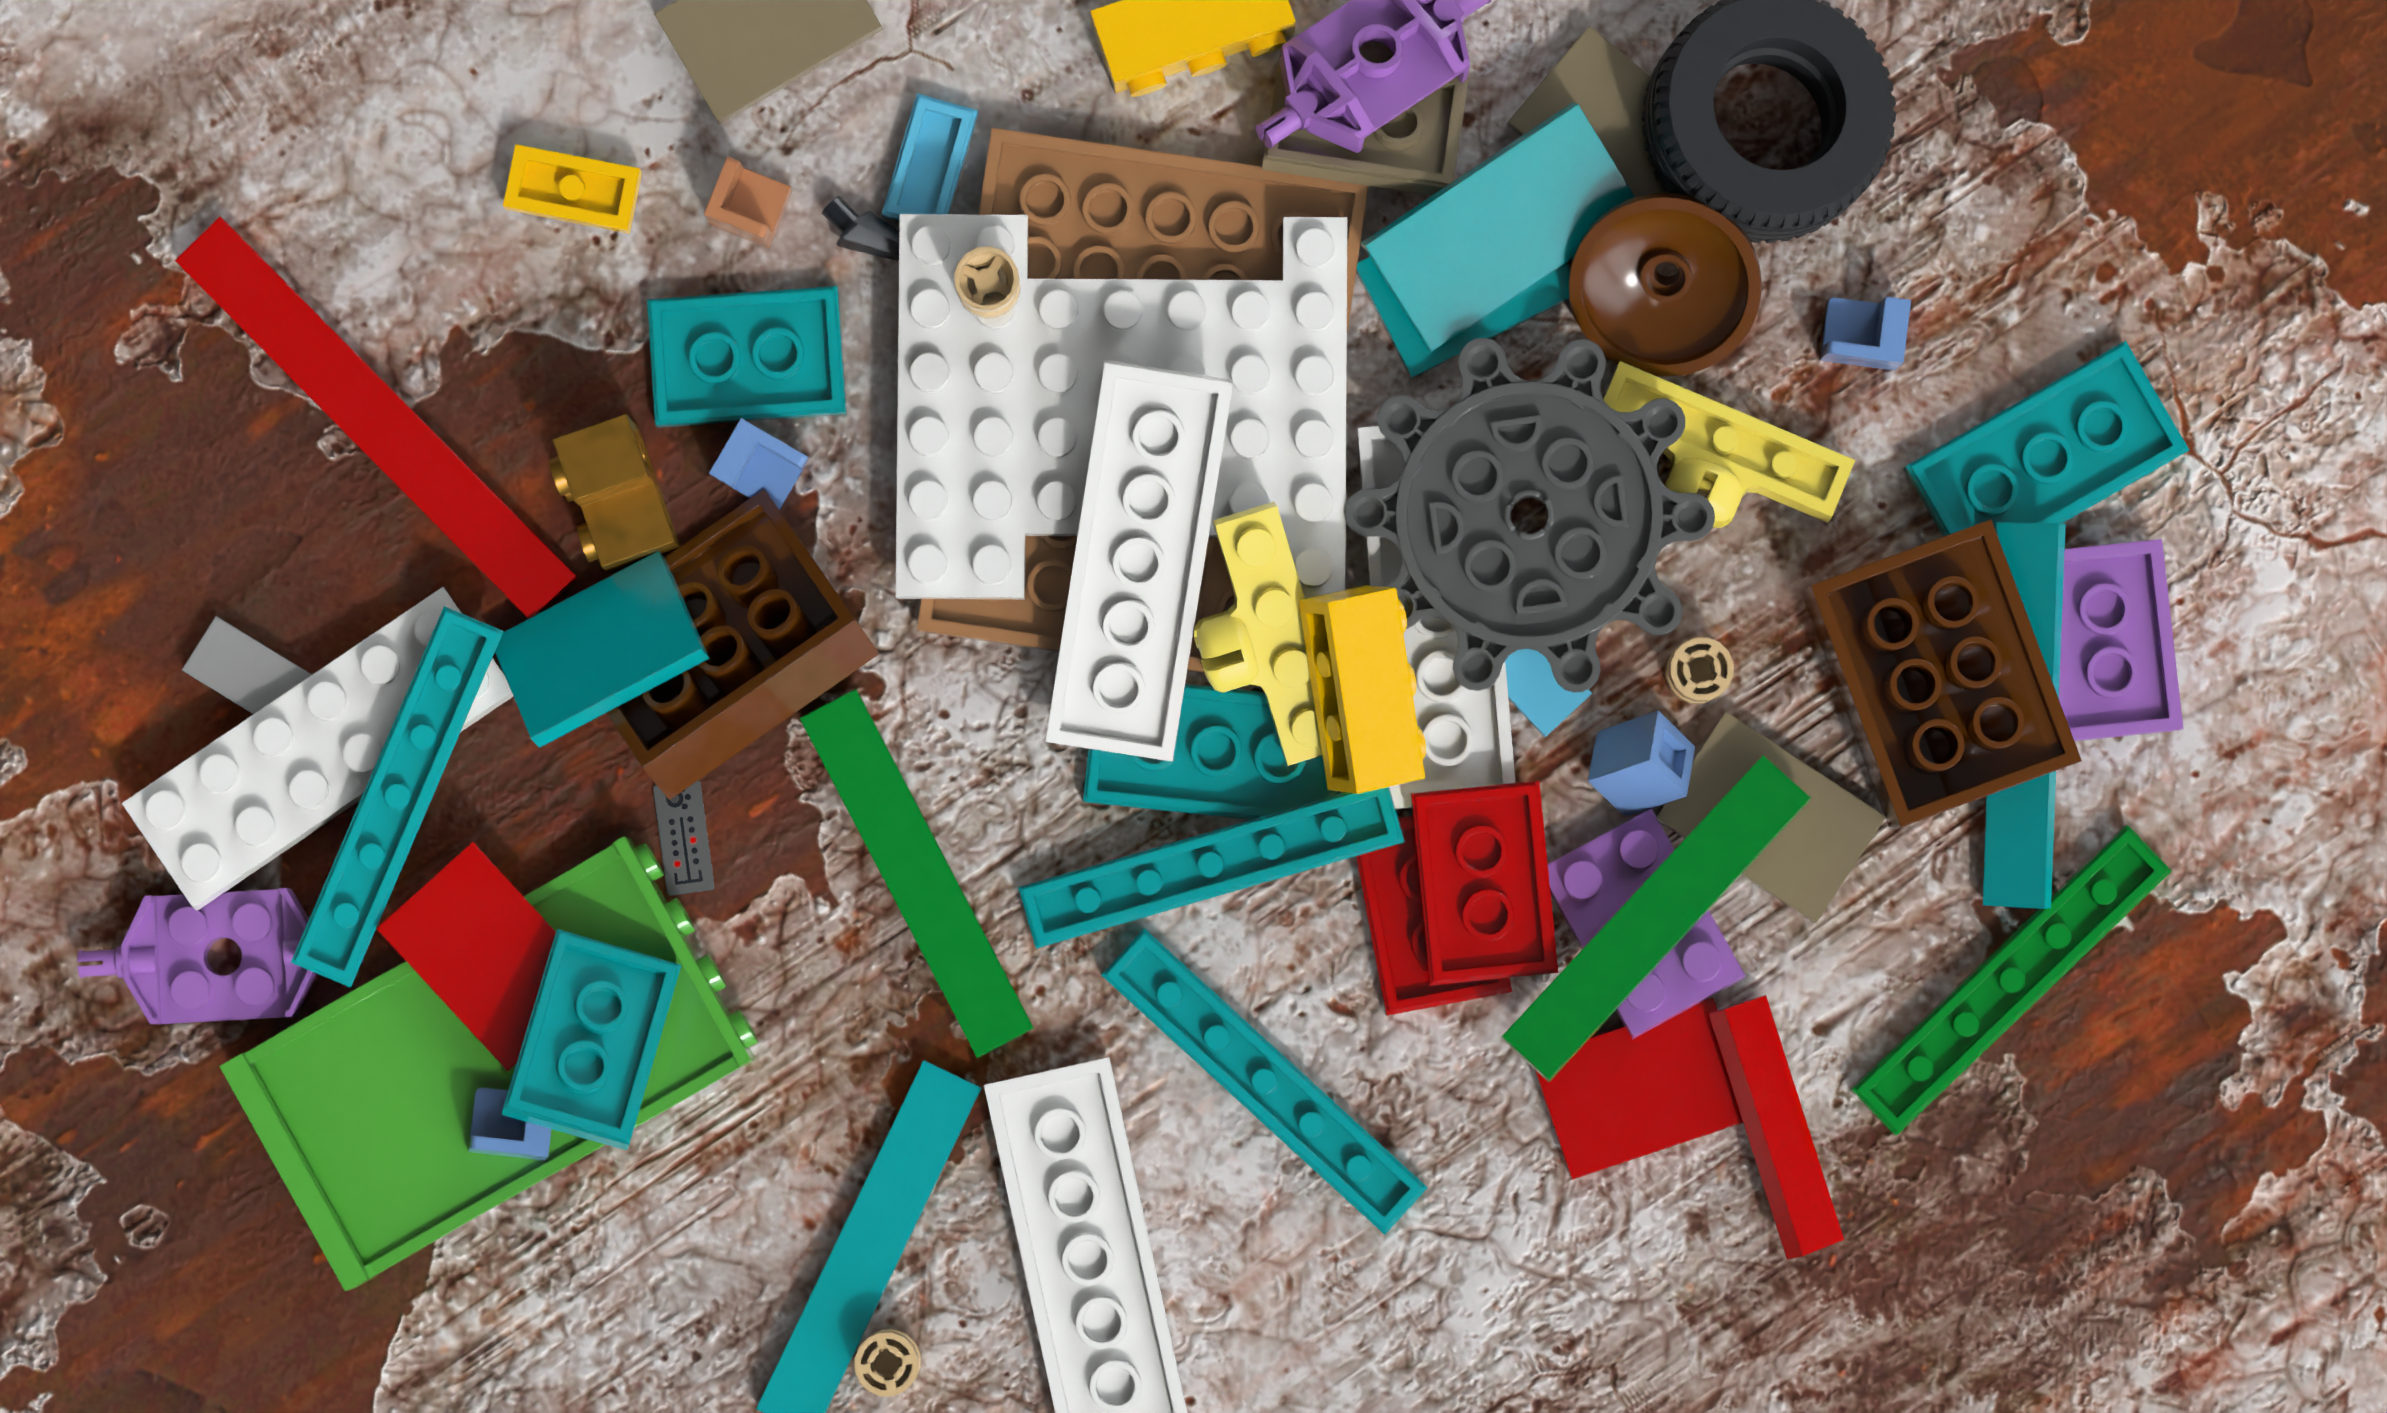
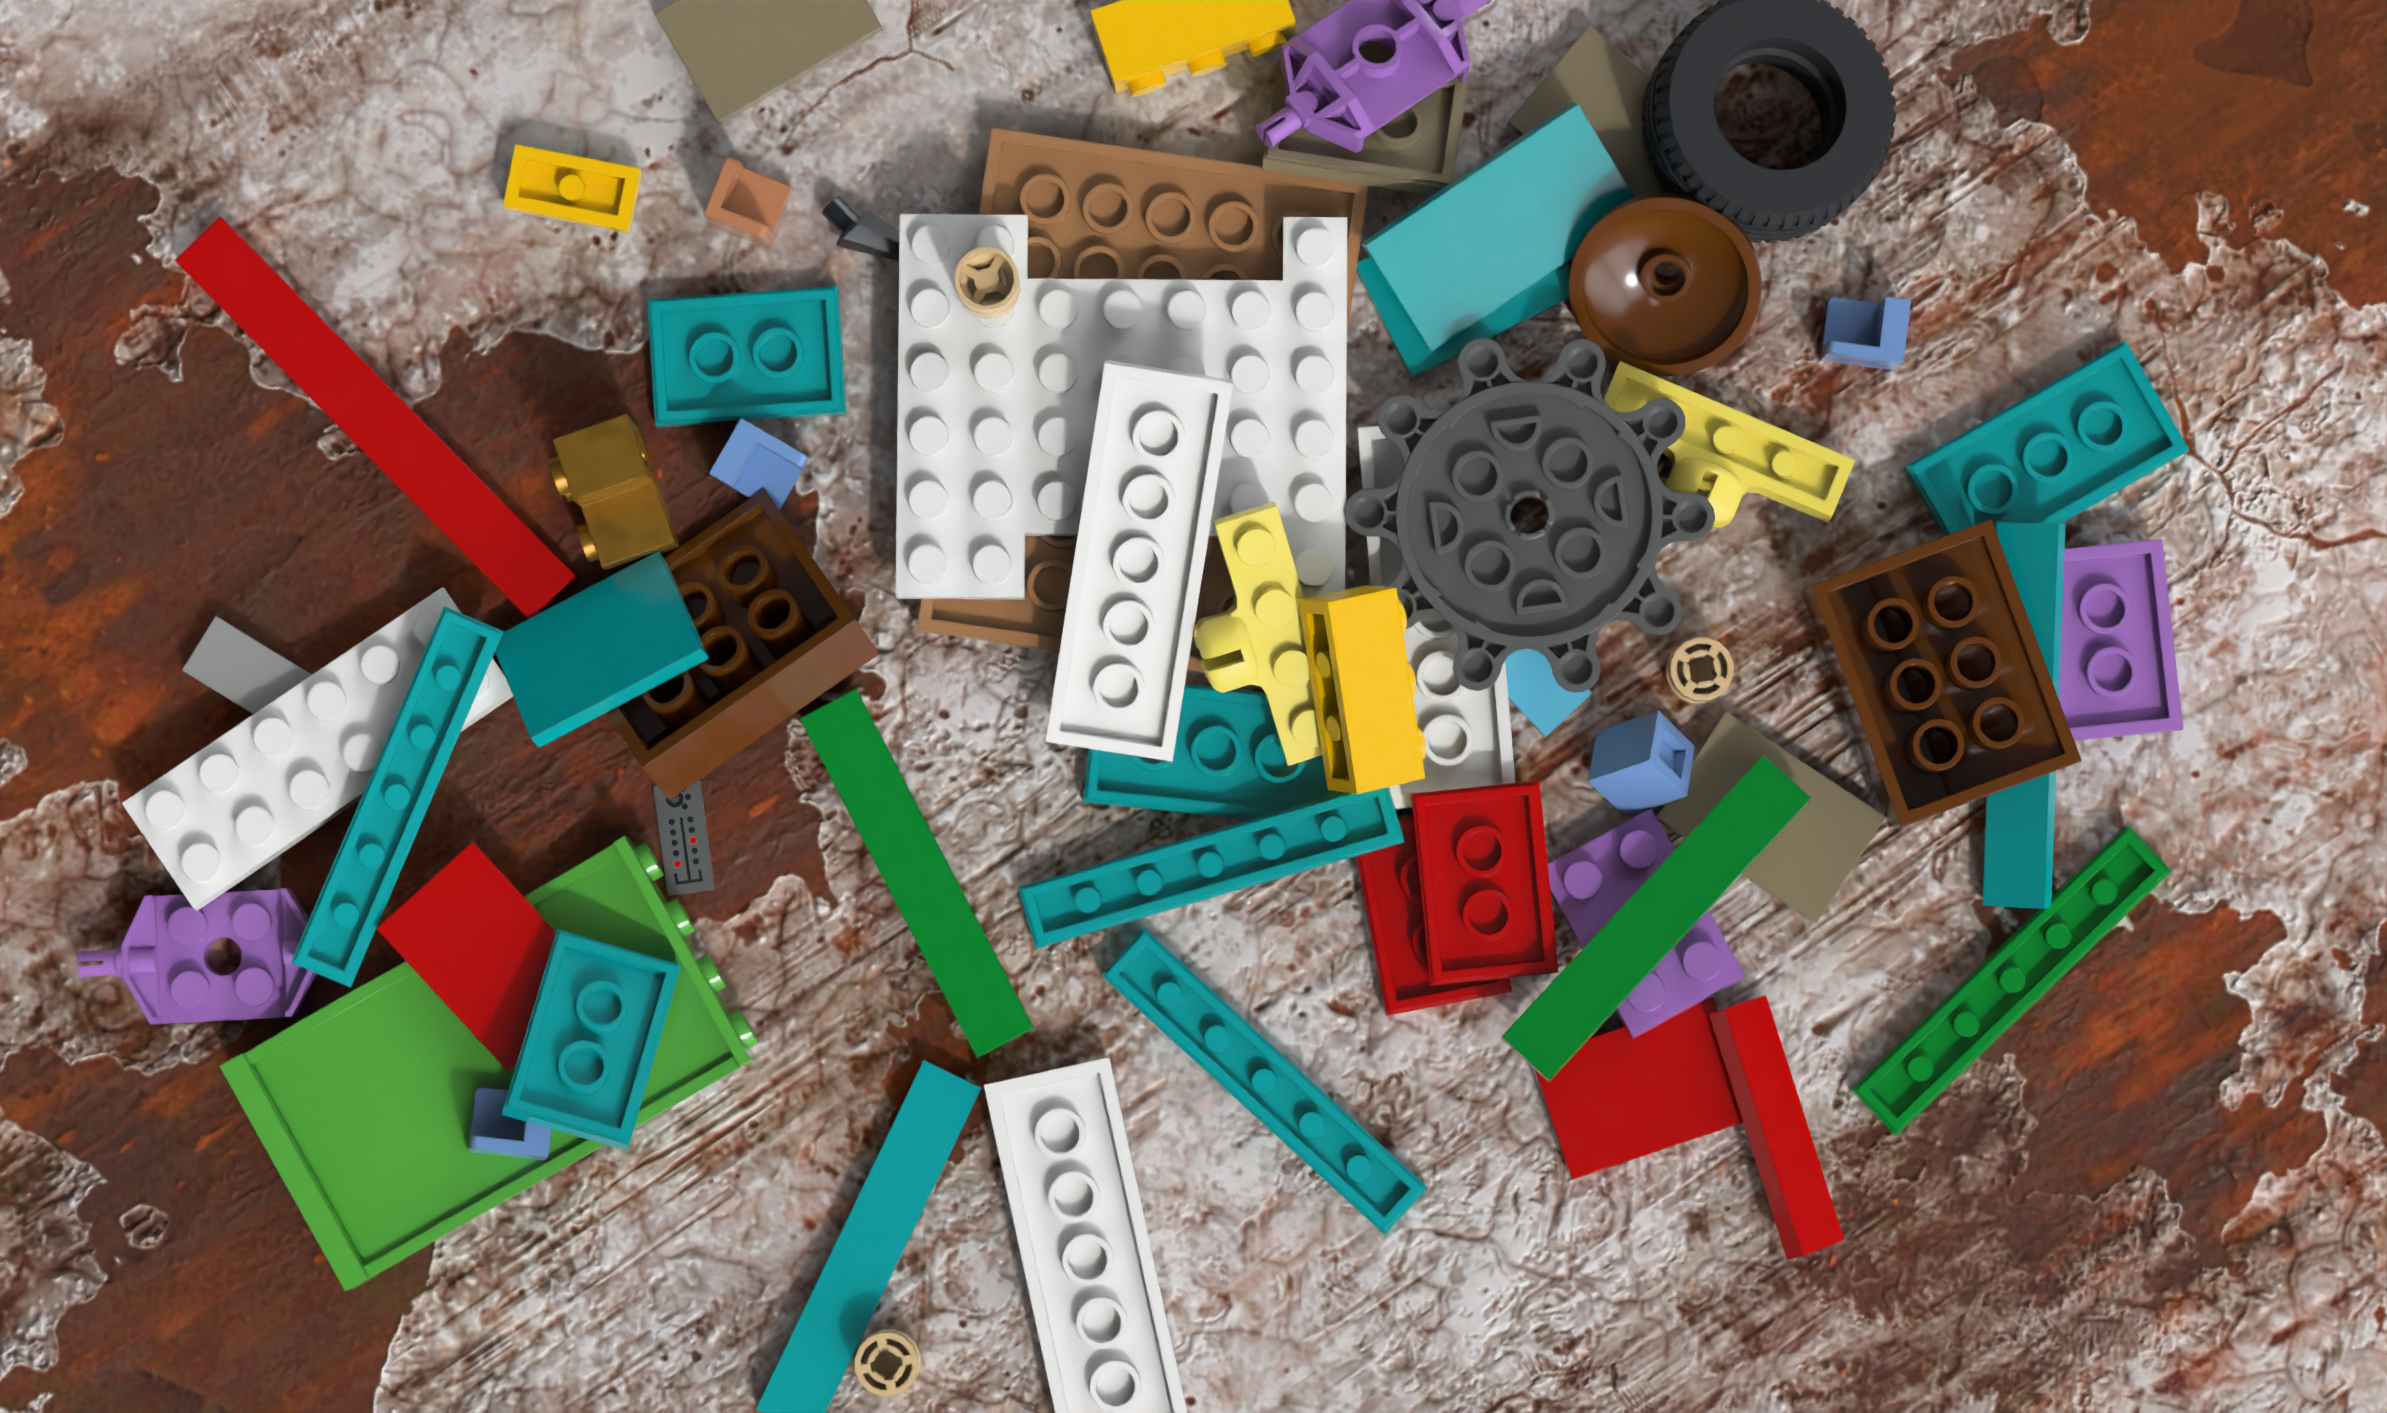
medium azure tile [882,93,978,222] -> none

